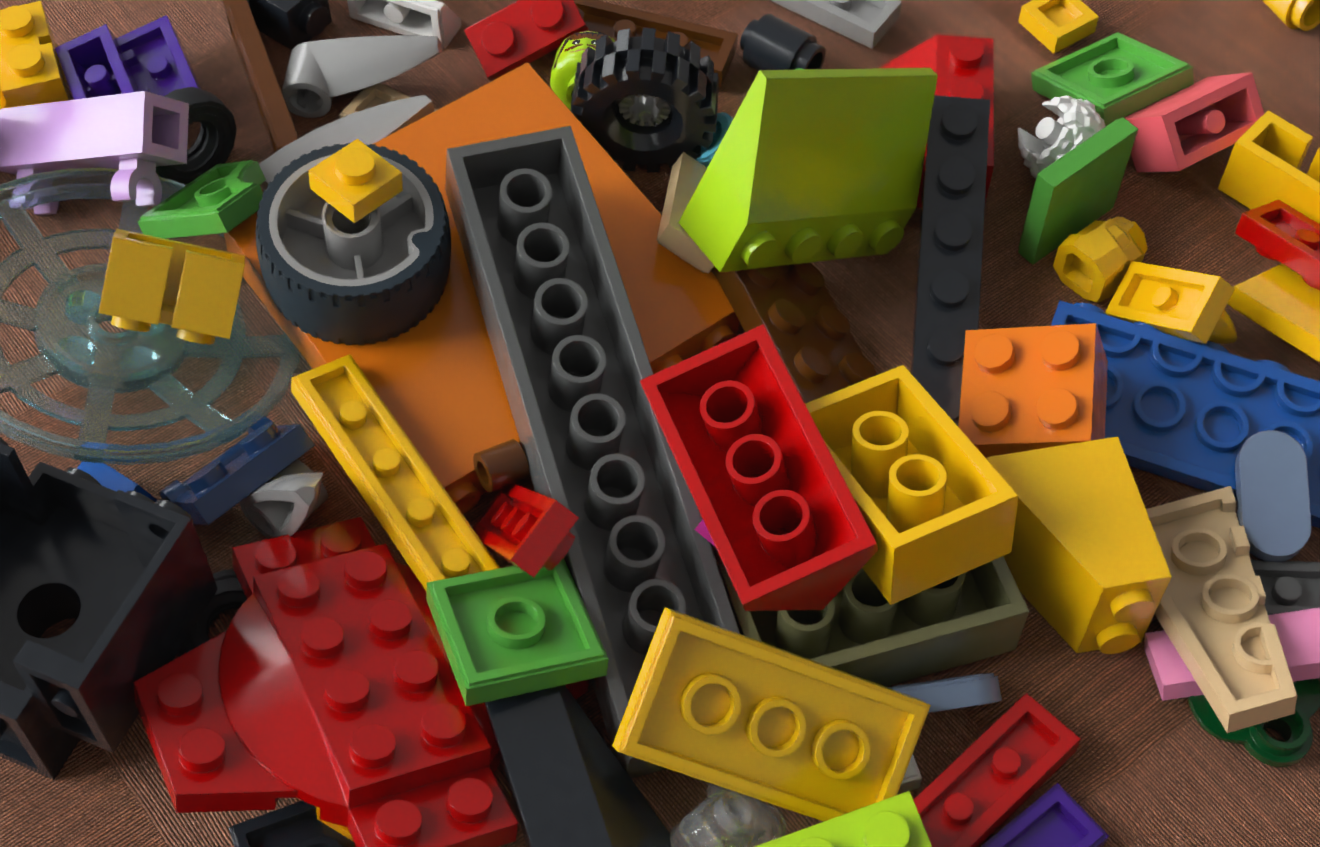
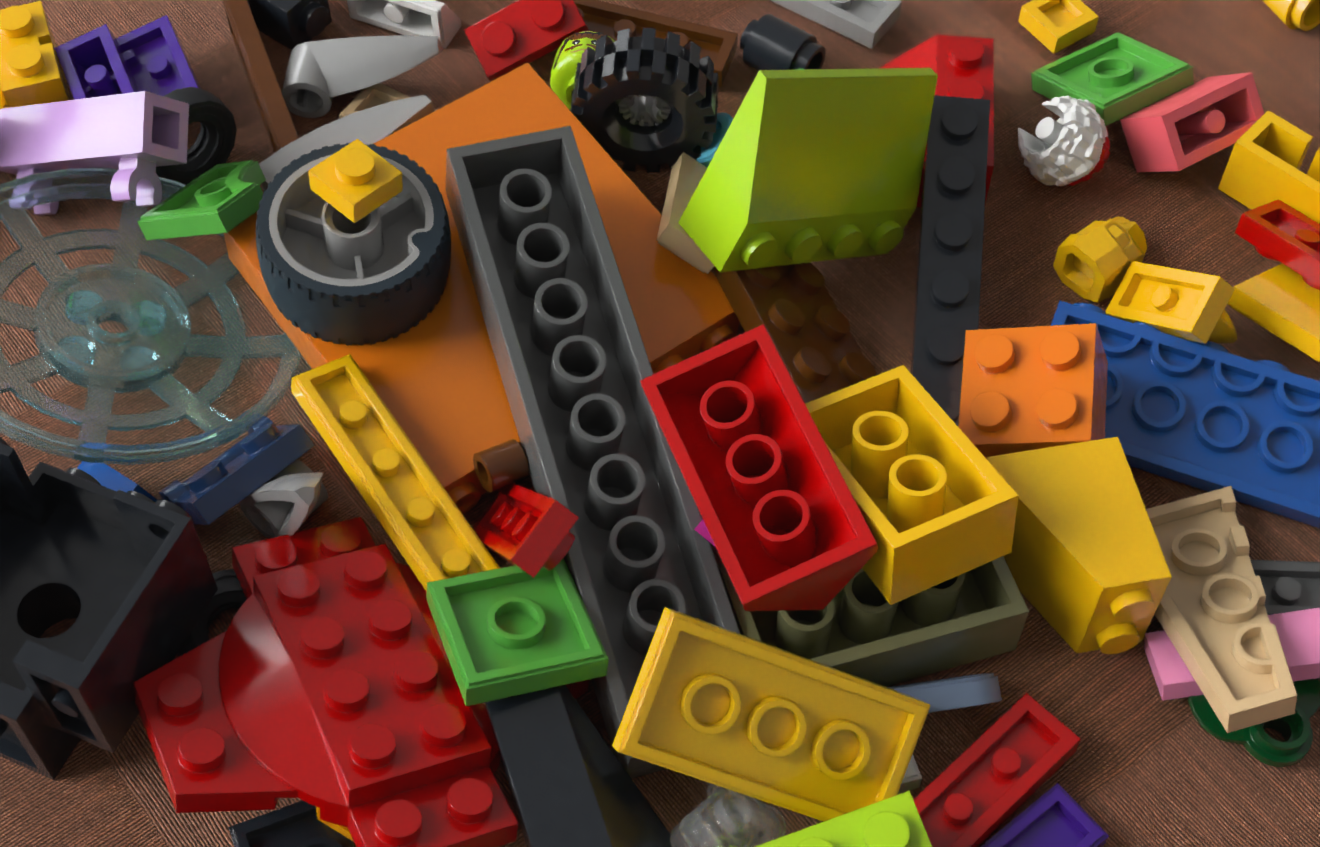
yellow piece [98,229,245,344] -> none
bright green tile [1018,117,1138,265] -> none
sand blue tile [1235,430,1311,562] -> none

